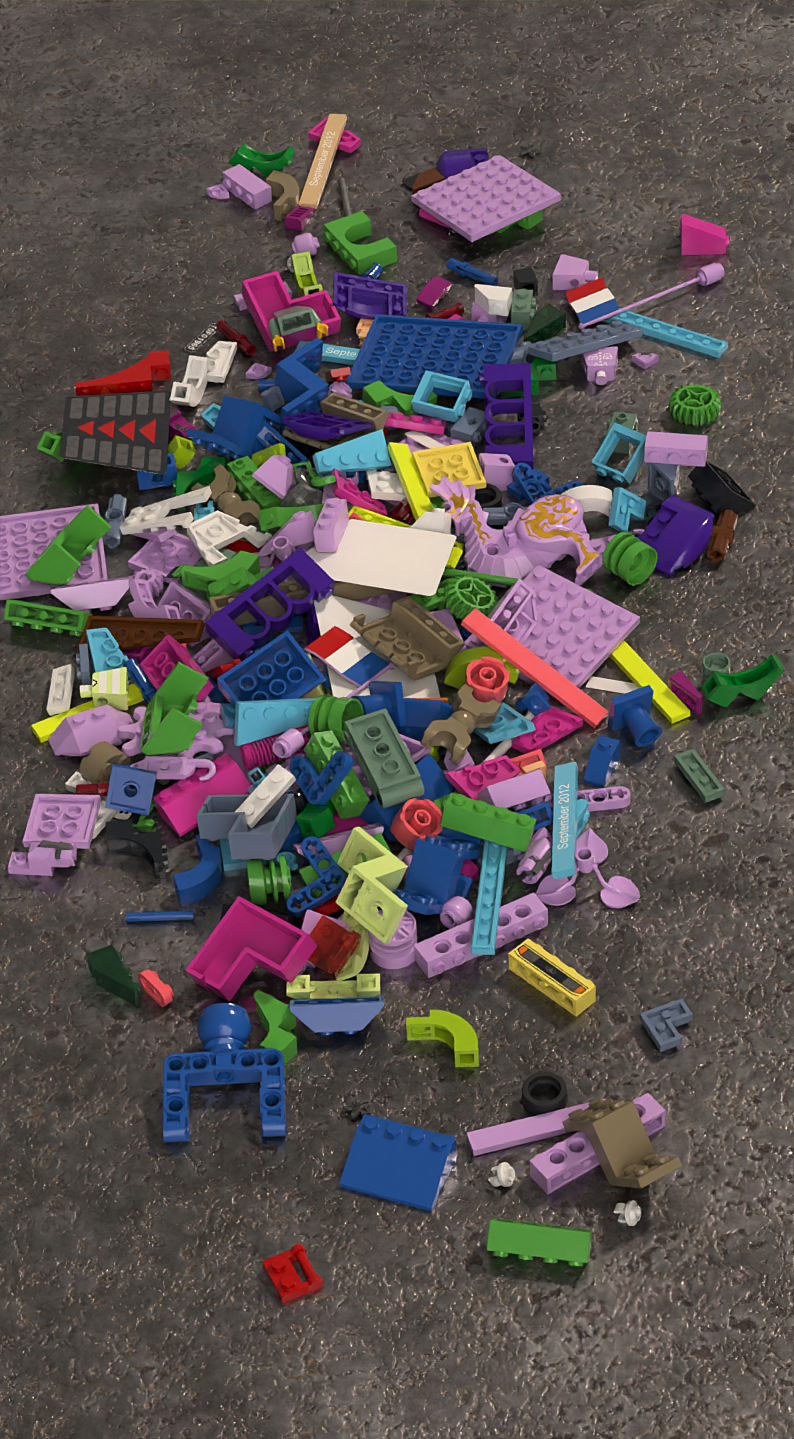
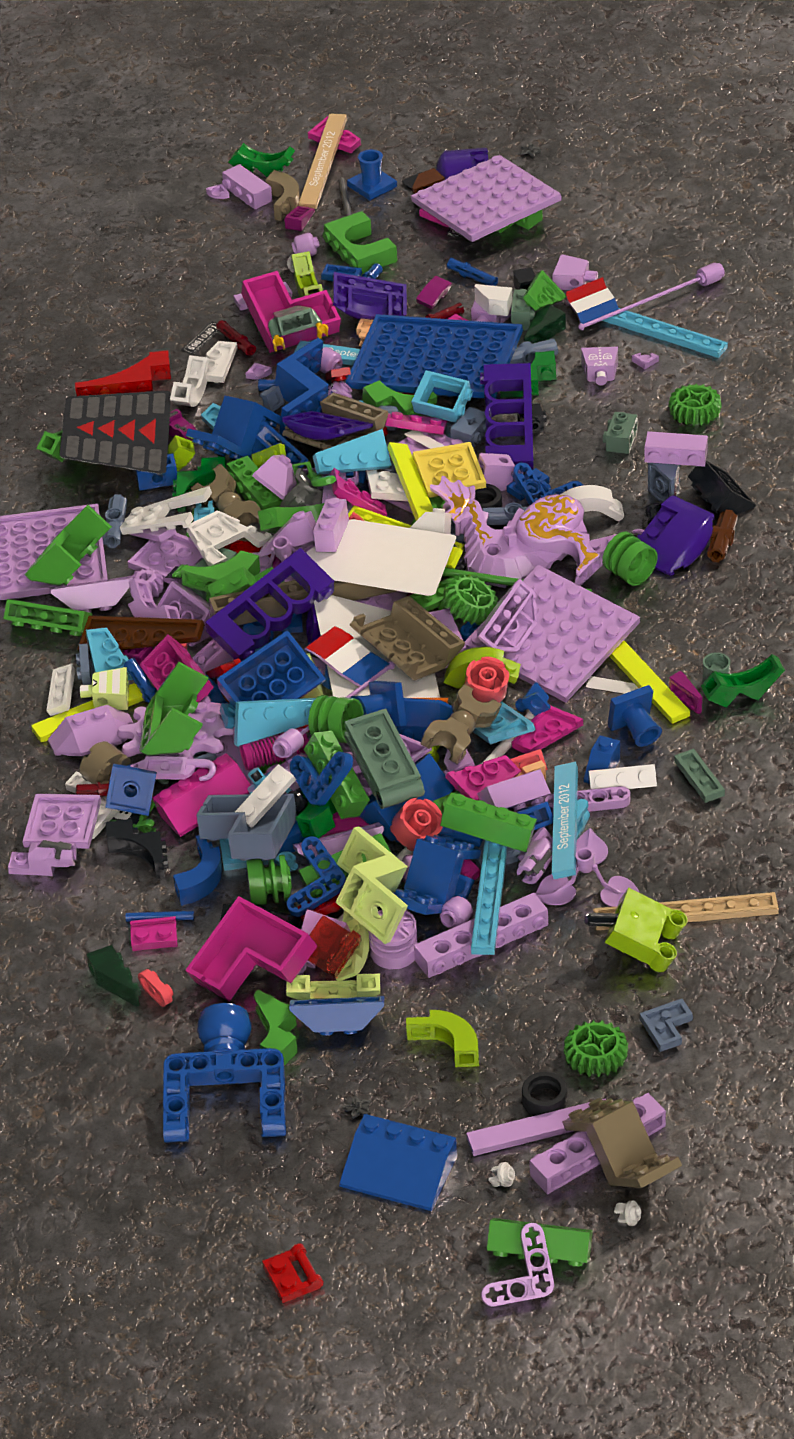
dark red plate [390,499,415,525] -> none
coral tile [461,608,609,729] -> none
light yellow brick [508,939,596,1017] -> none
sand blue plate [528,321,643,362] -> none
medium azure window [591,422,647,485] -> none
medium azure plate [608,487,646,532] -> none
dark pink slope [680,214,730,255] -> none
none -> dark pink plate [130,916,178,951]
none -> lavender head [319,347,343,374]
none -> blue plate [321,264,362,281]
none -> blue plant [347,149,397,201]
none -> lavender beam [481,1223,554,1307]
none -> bright green wing [522,270,566,311]
none -> bright green gear [564,1019,628,1078]
none -> lime piece [584,887,688,972]
none -> white plate [588,764,657,790]
none -> tan tile [593,892,779,931]

